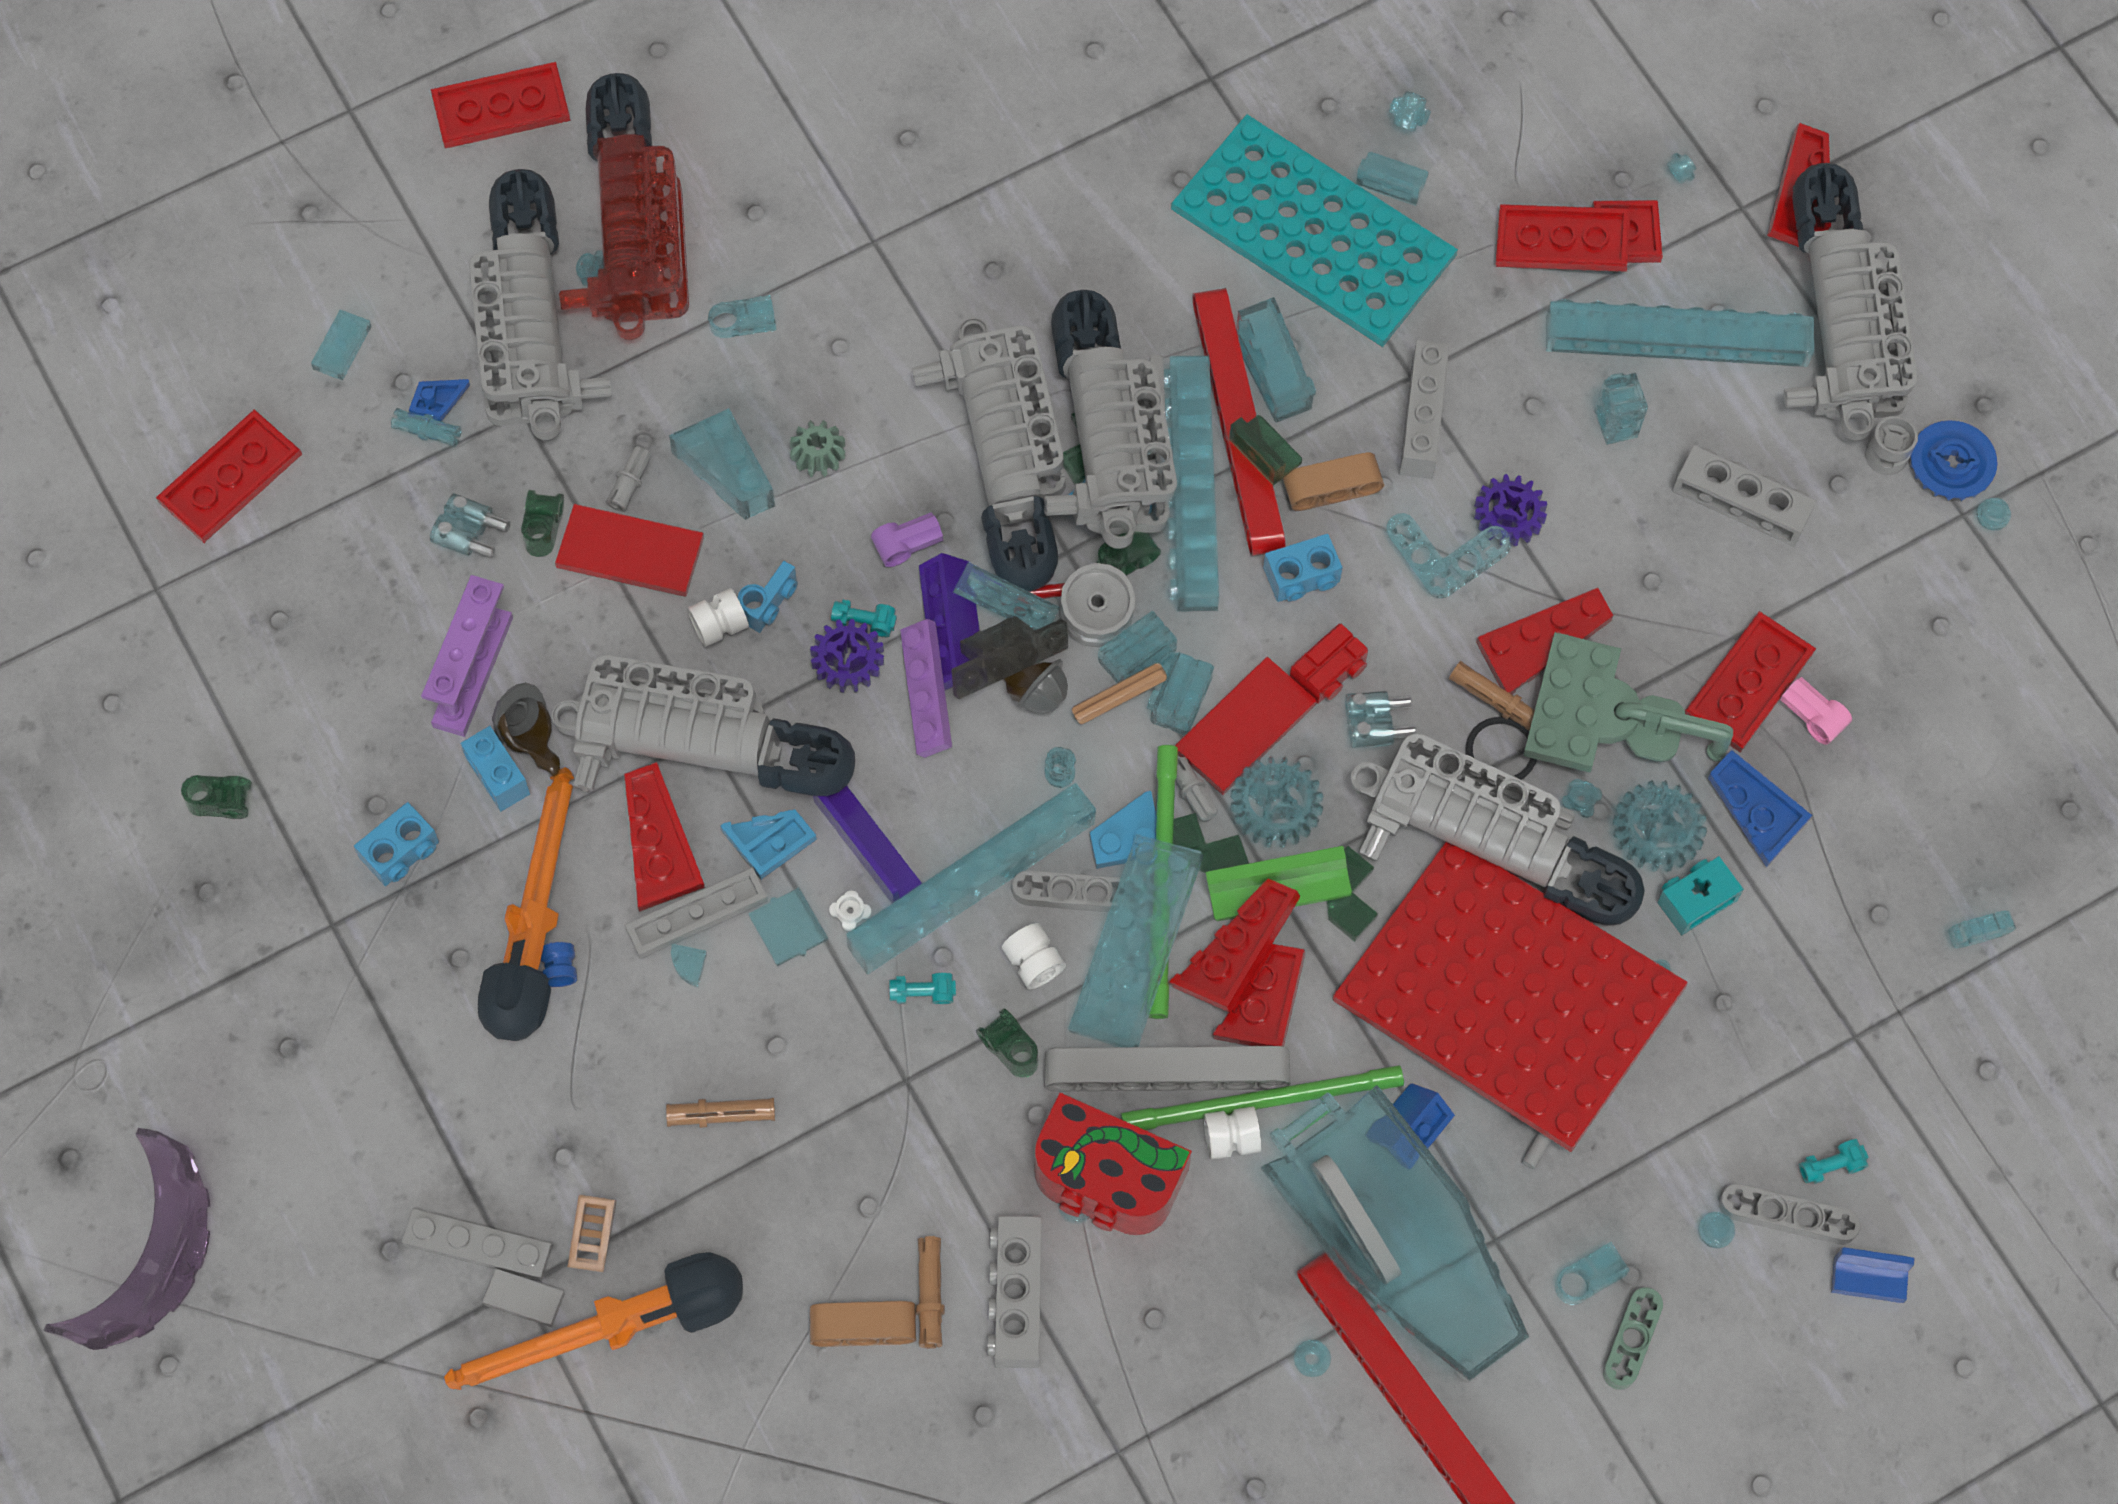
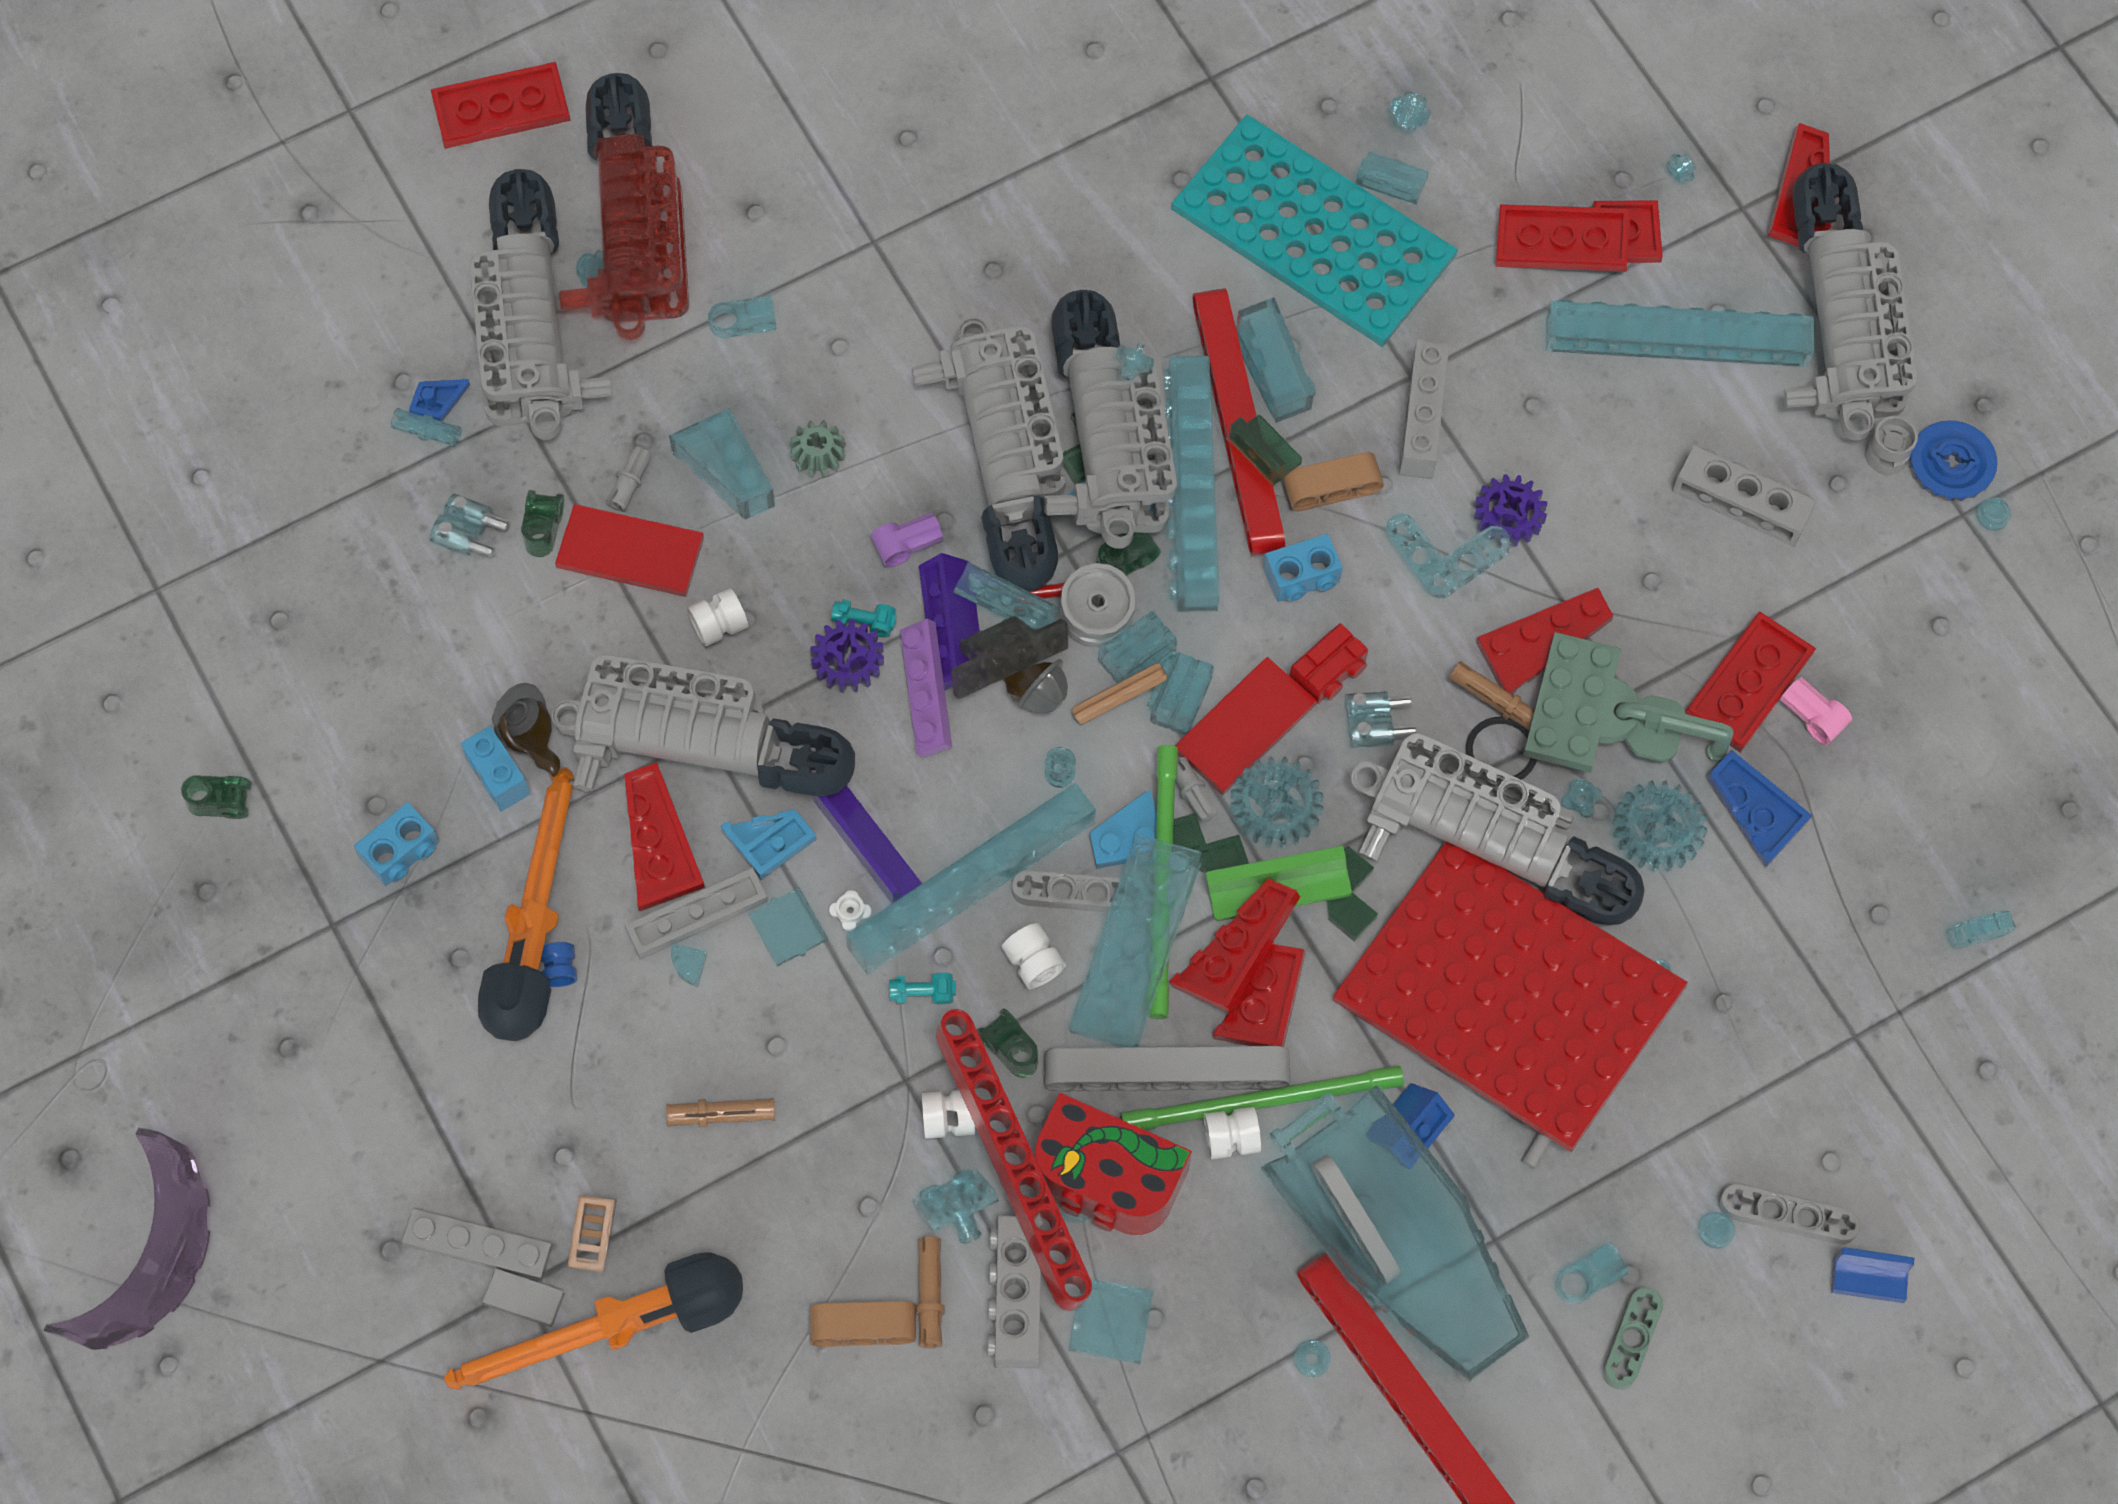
red tile [156,409,302,543] -> none
clear light blue plate [311,310,372,381] -> none
medium lavender fence [421,575,513,737] -> none
dark azure plate [738,561,798,633] -> none
clear light blue brick [1594,373,1648,445] -> none
teal brick [1657,856,1744,936] -> none
teal bar [1799,1139,1869,1184] -> none
none -> clear light blue plate [912,1169,999,1244]
none -> white wheel [922,1090,975,1139]
none -> red beam [935,1009,1092,1311]
none -> clear light blue tile [1069,1279,1153,1364]
none -> clear light blue piece [1116,343,1154,380]

